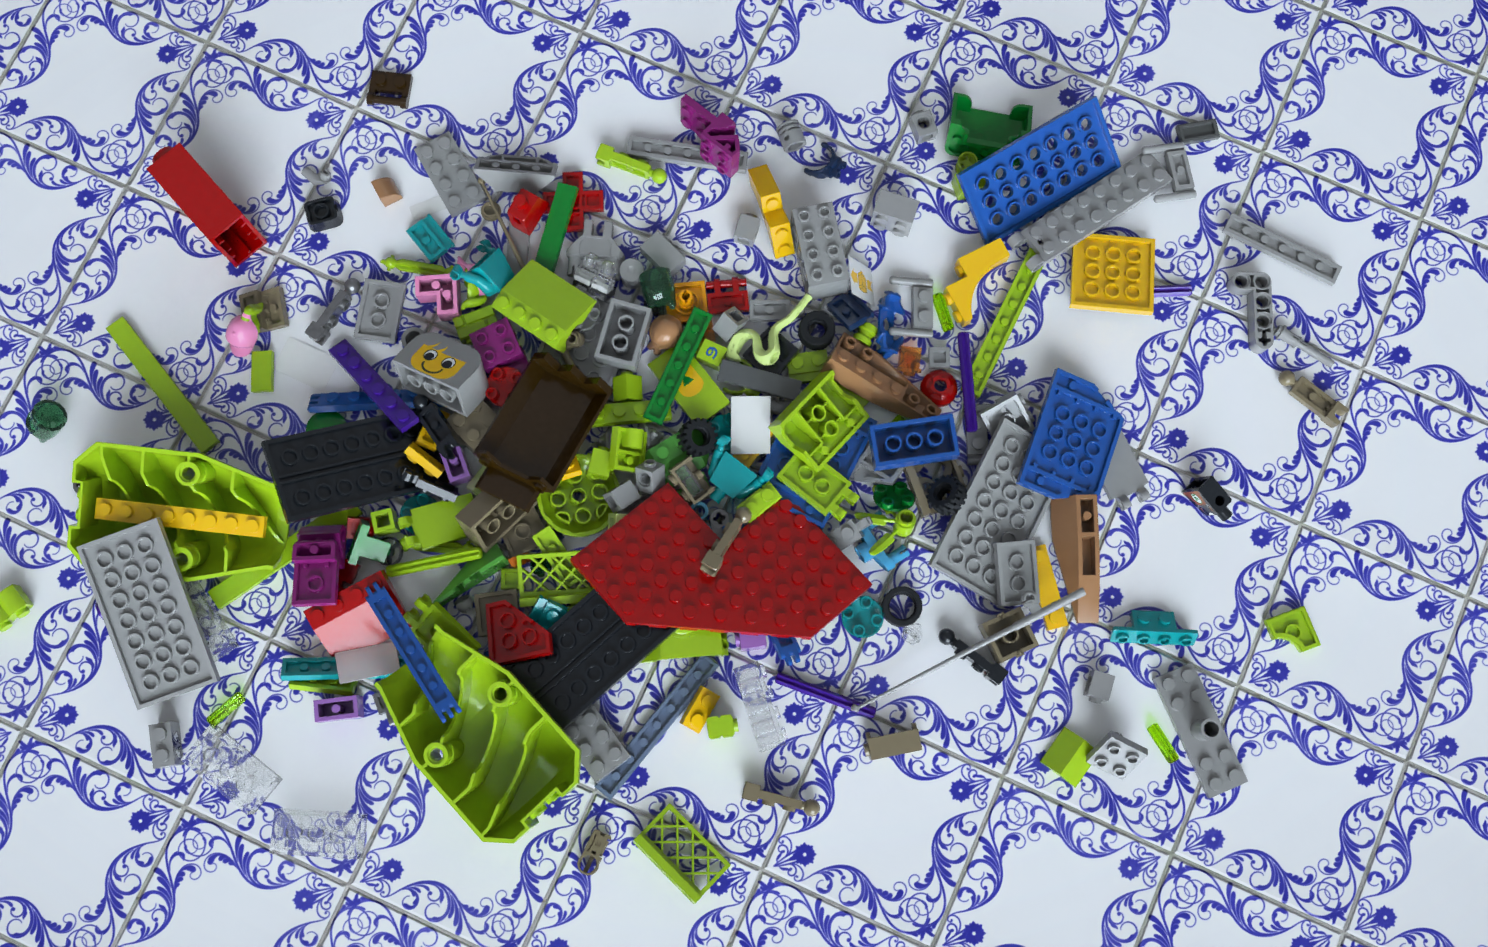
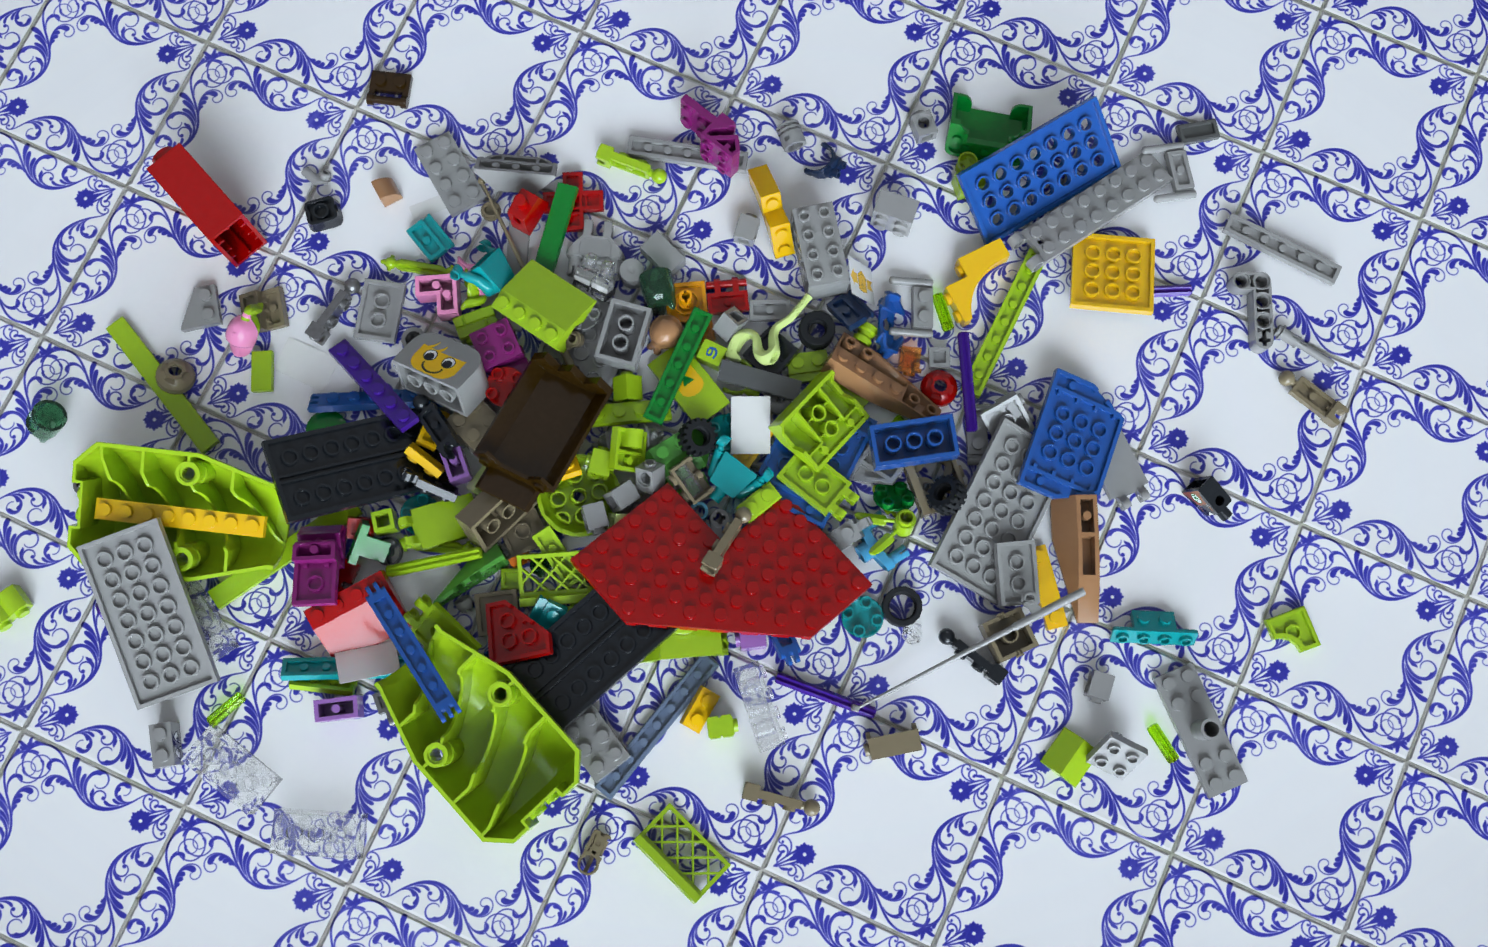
none -> dark tan piece [155,358,195,394]
none -> light grey wing [181,284,223,333]
none -> light grey brick [580,501,609,535]

